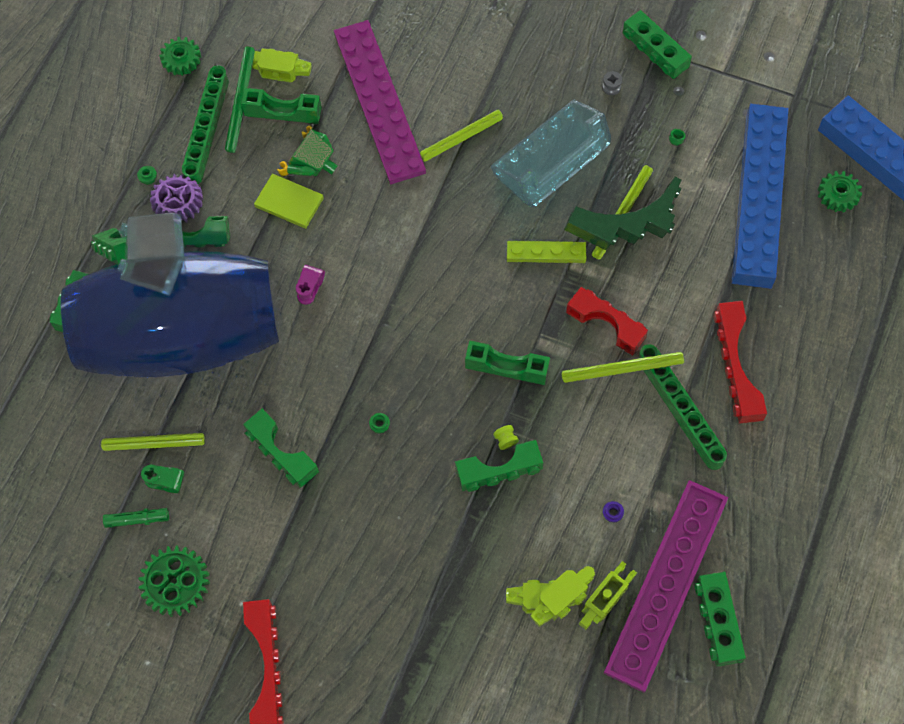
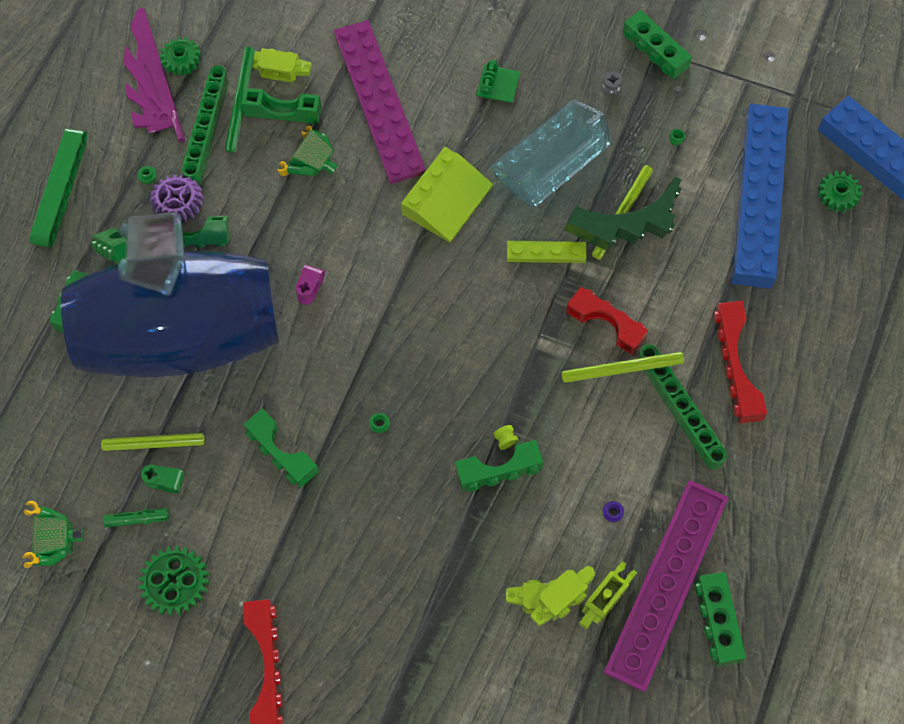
lime tile [254,173,324,229] -> none
lime axle [420,110,503,162] -> none
green arch [465,341,550,385] -> none
none -> green torso [22,501,84,568]
none -> green beam [30,128,88,248]
none -> magenta animal [124,8,185,142]
none -> lime slope [401,147,493,243]
none -> green hinge [476,59,521,103]

